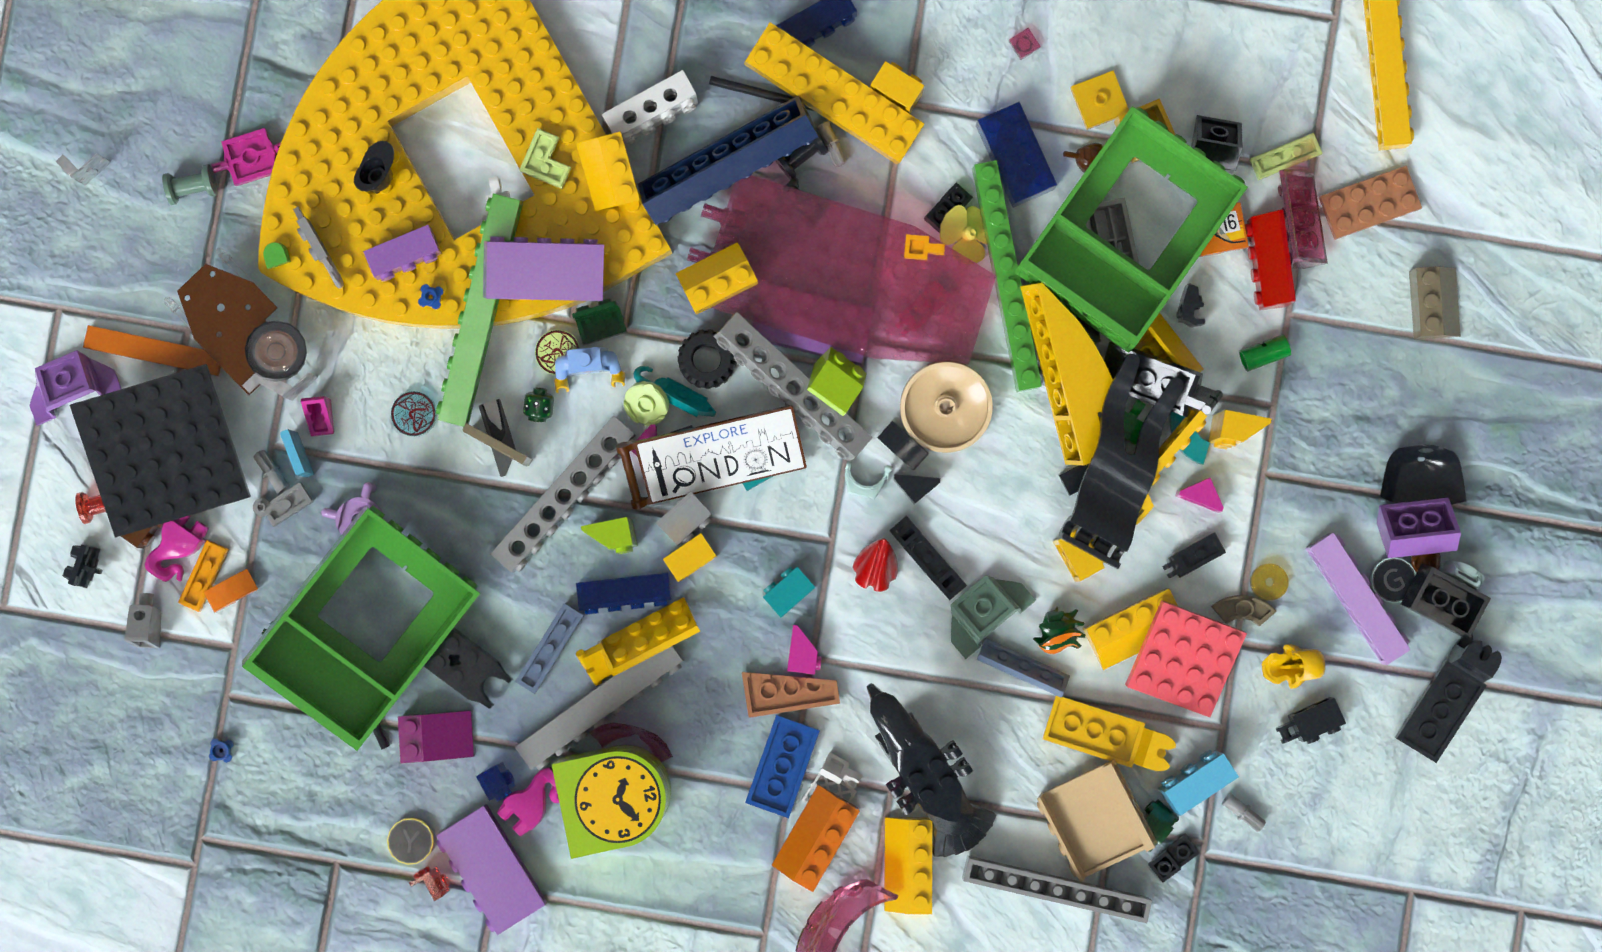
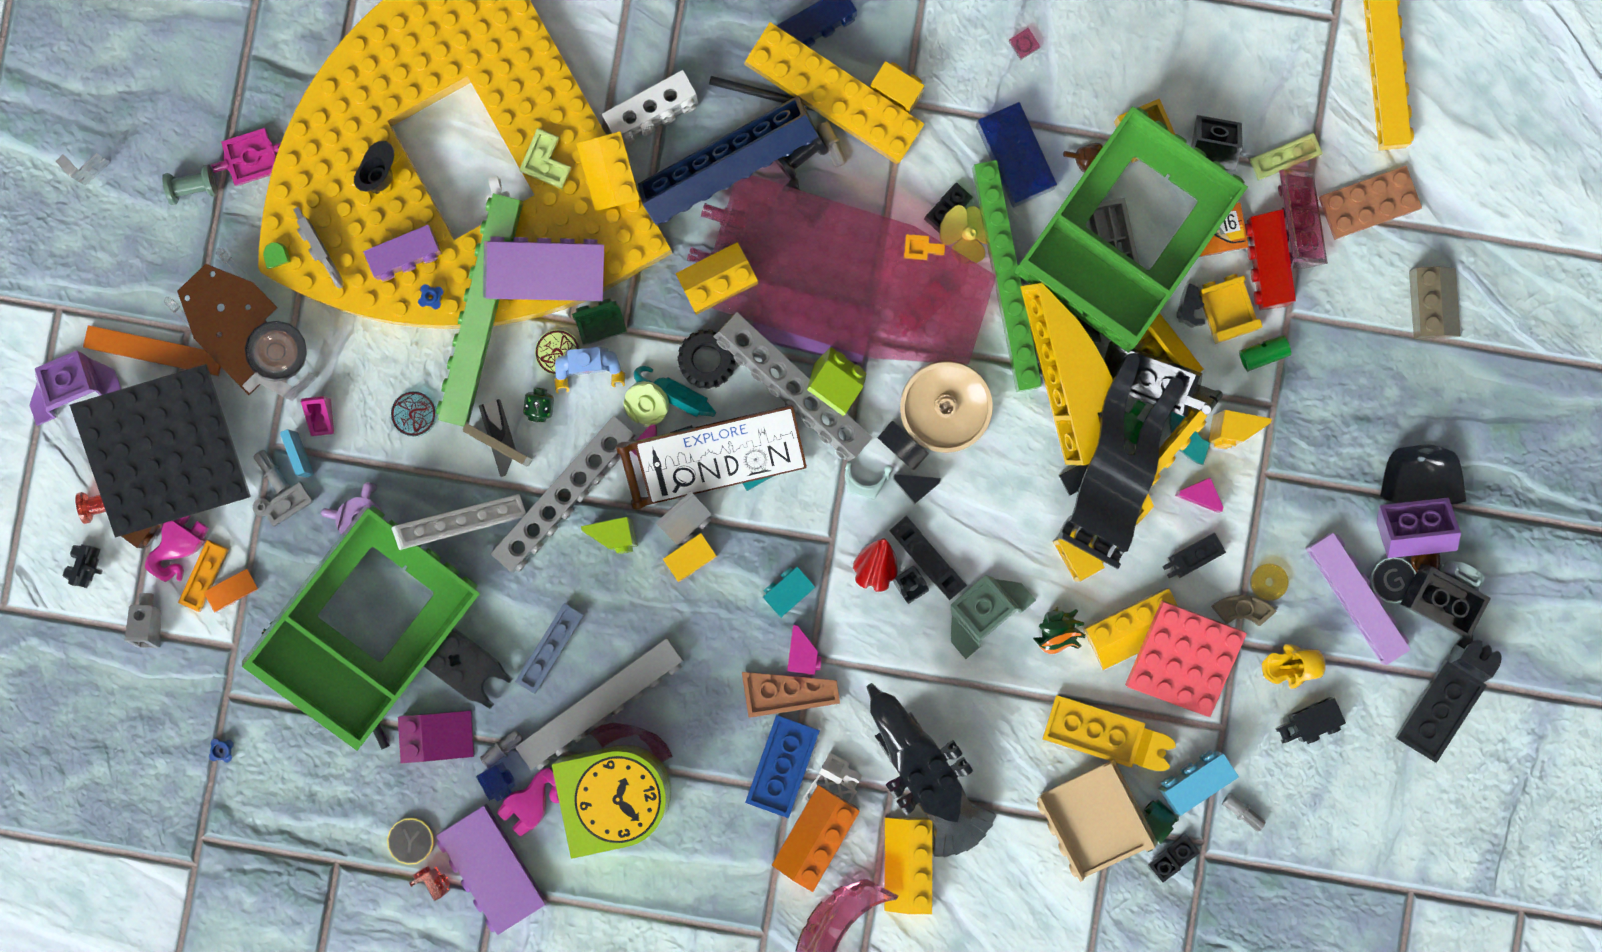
clear blue brick [576,572,672,615] -> none
yellow hinge [576,597,700,686] -> none
light grey brick [962,855,1152,923] -> none
sand blue plate [977,638,1070,697] -> none
yellow plate [1070,70,1129,130] -> none
none -> white tile [392,494,526,550]
none -> light grey axle [480,730,523,769]
none -> black hand [893,566,929,604]
none -> yellow panel [1199,274,1263,344]

